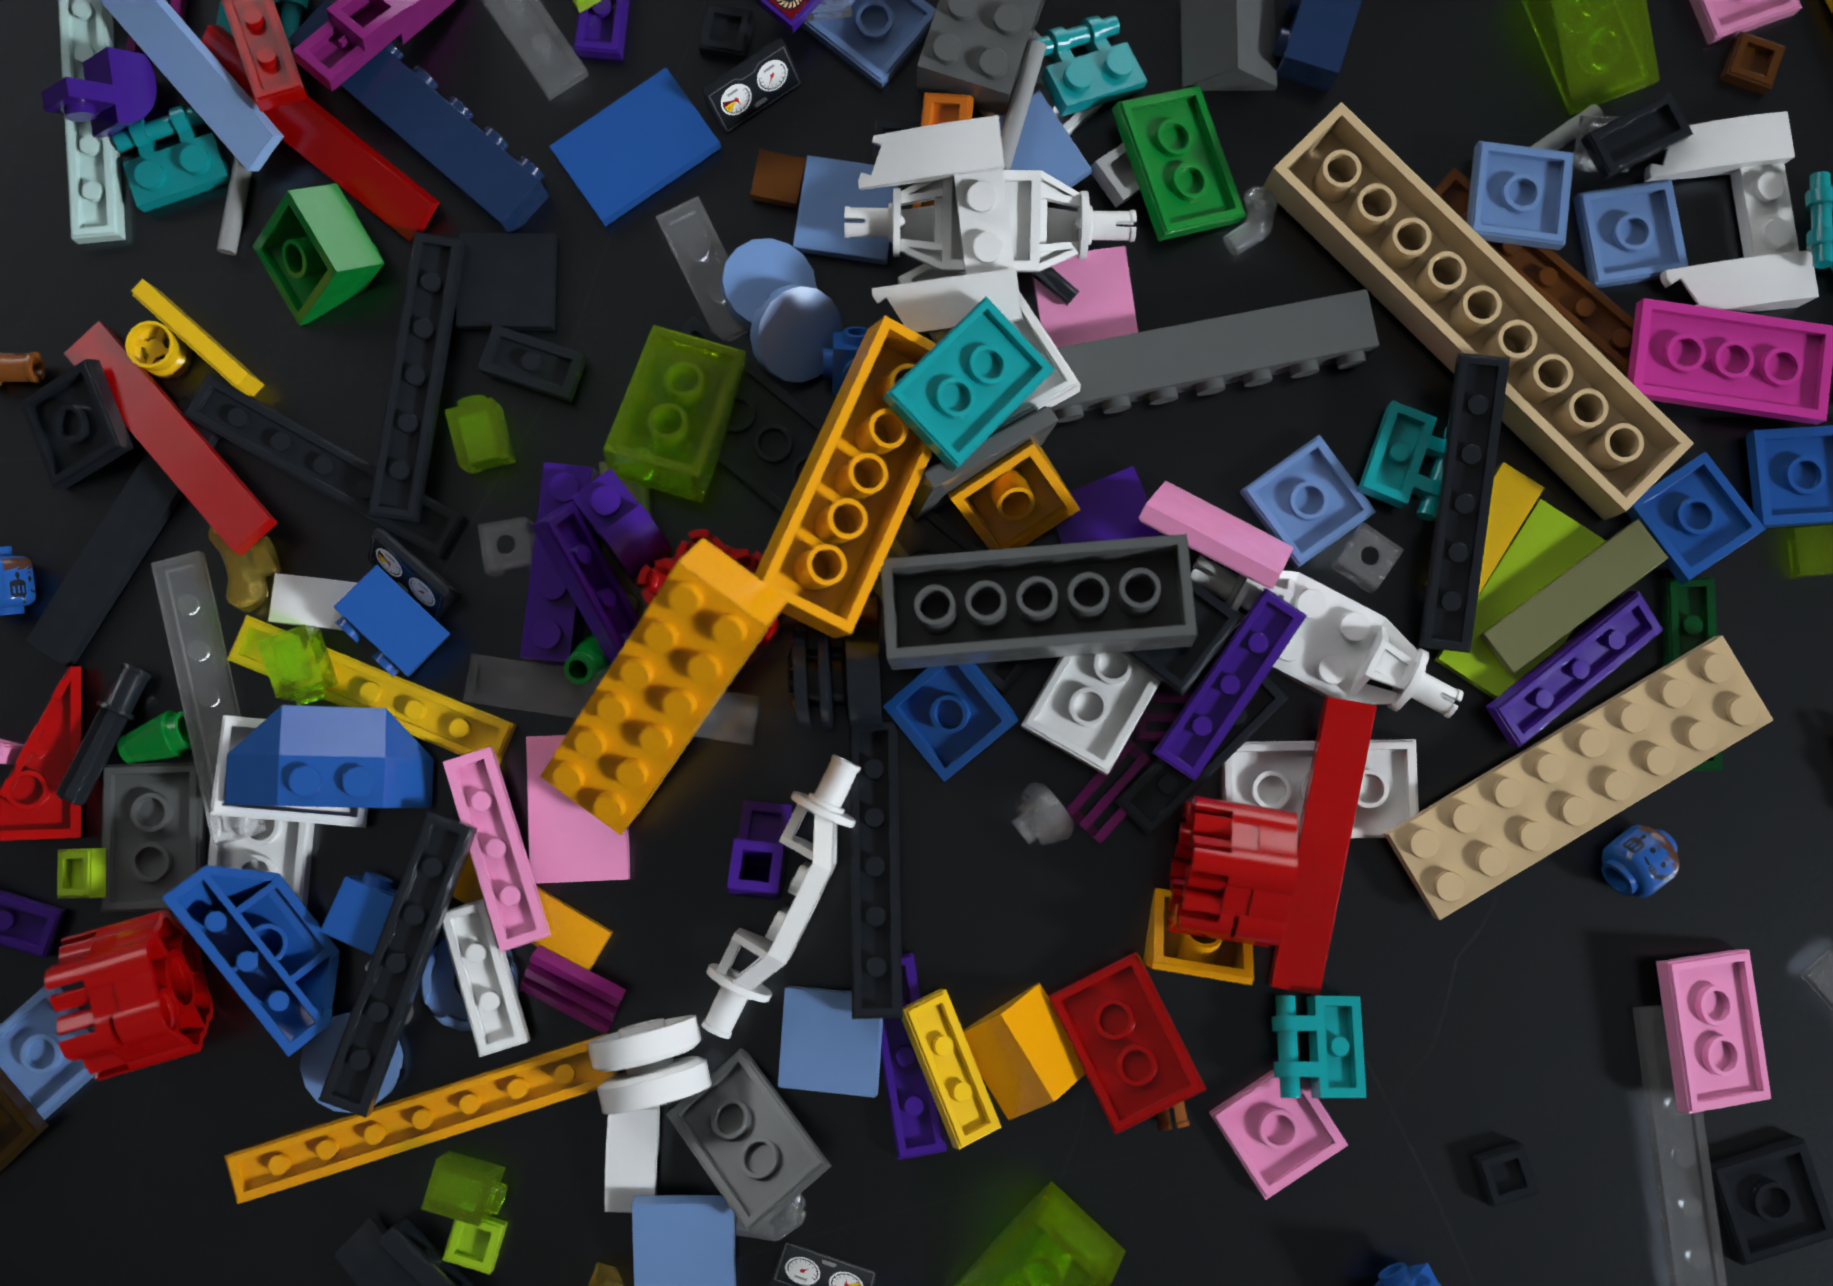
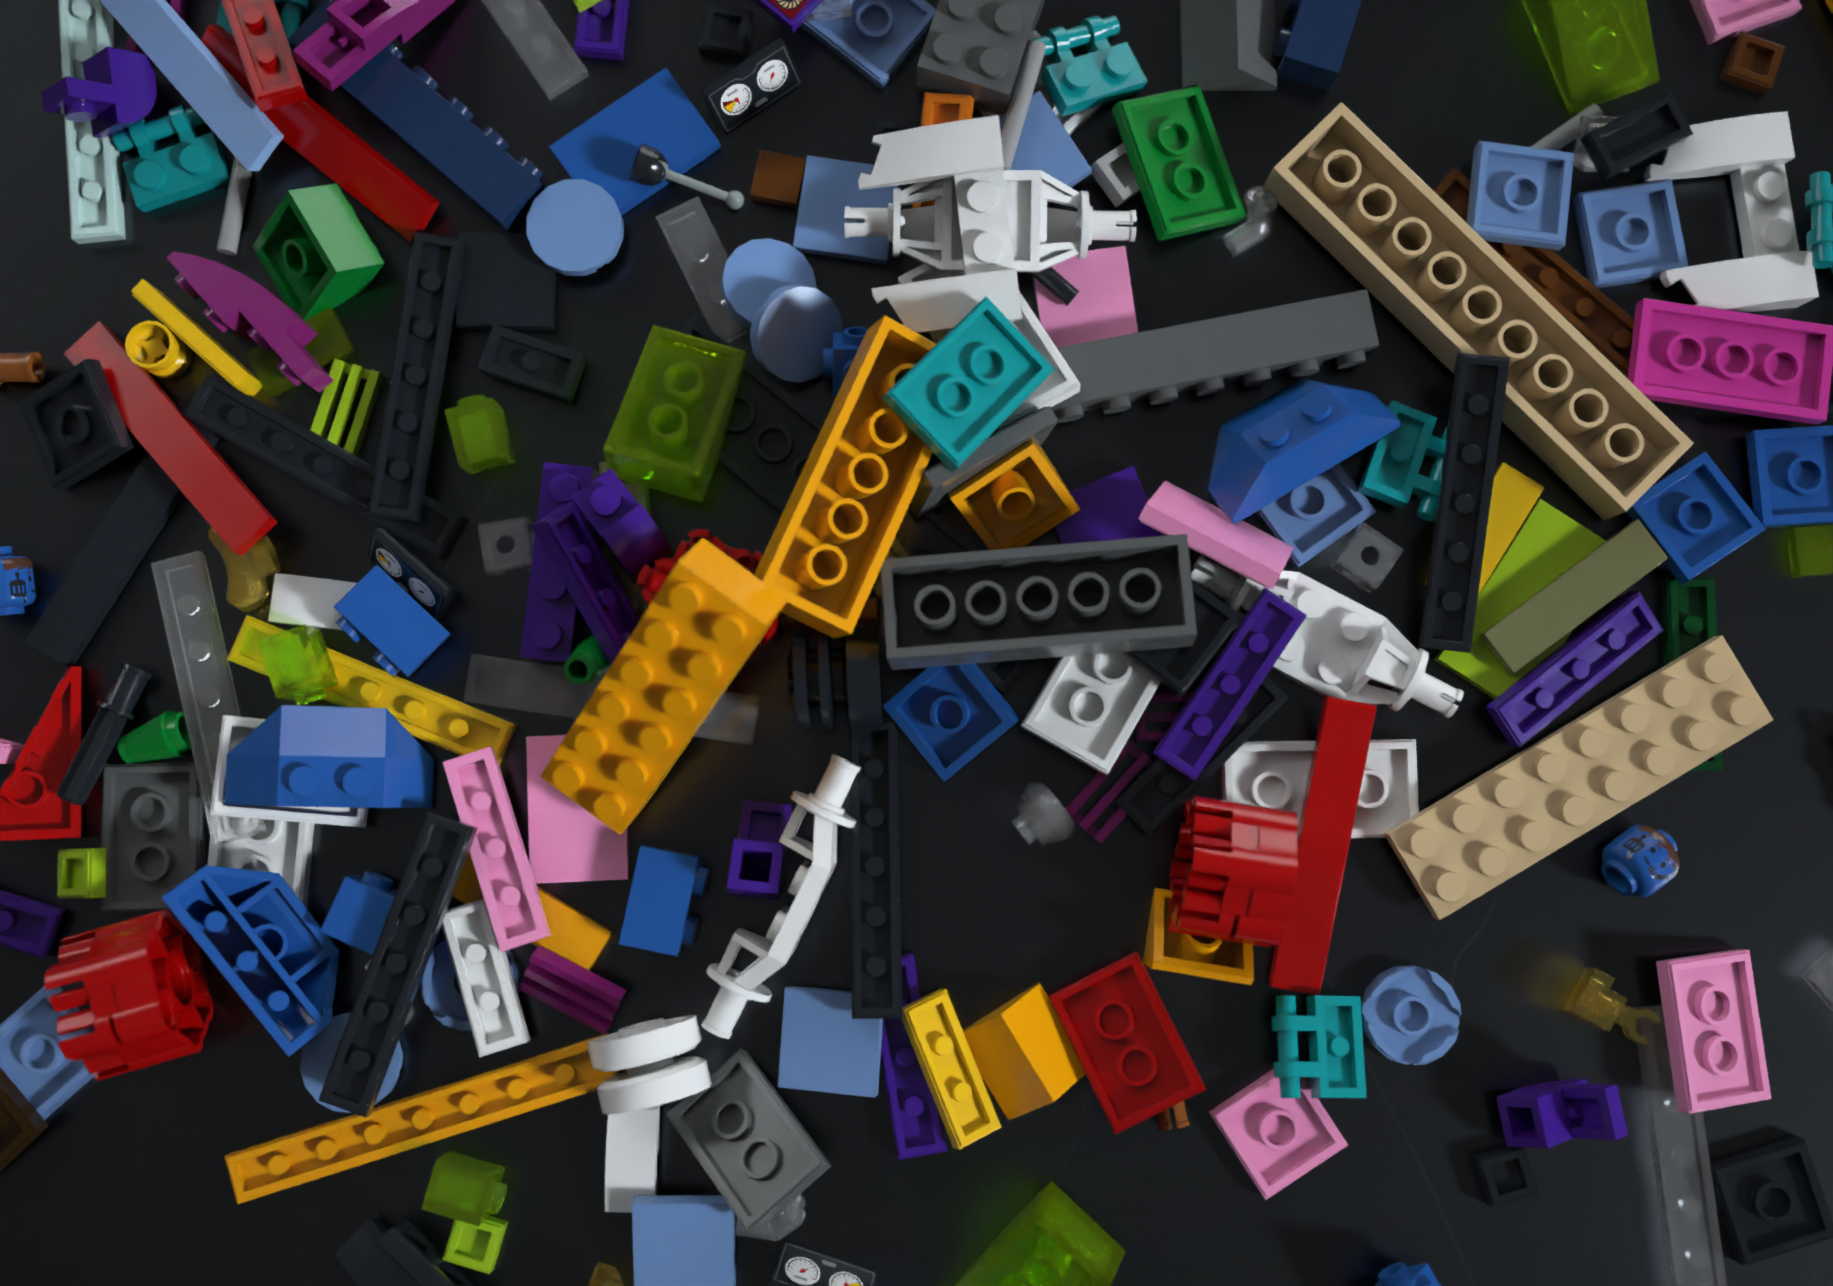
none -> magenta slope [166,251,333,393]
none -> clear neon green tile [245,308,357,397]
none -> lime tile [310,358,384,457]
none -> medium blue tile [526,179,624,276]
none -> blue brick [619,845,709,956]
none -> hinge [629,143,744,210]
none -> blue wedge [1208,377,1401,525]
none -> medium blue tile [1361,965,1461,1065]
none -> dark purple brick [1496,1079,1628,1149]
none -> clear yellow piece [1562,967,1661,1044]

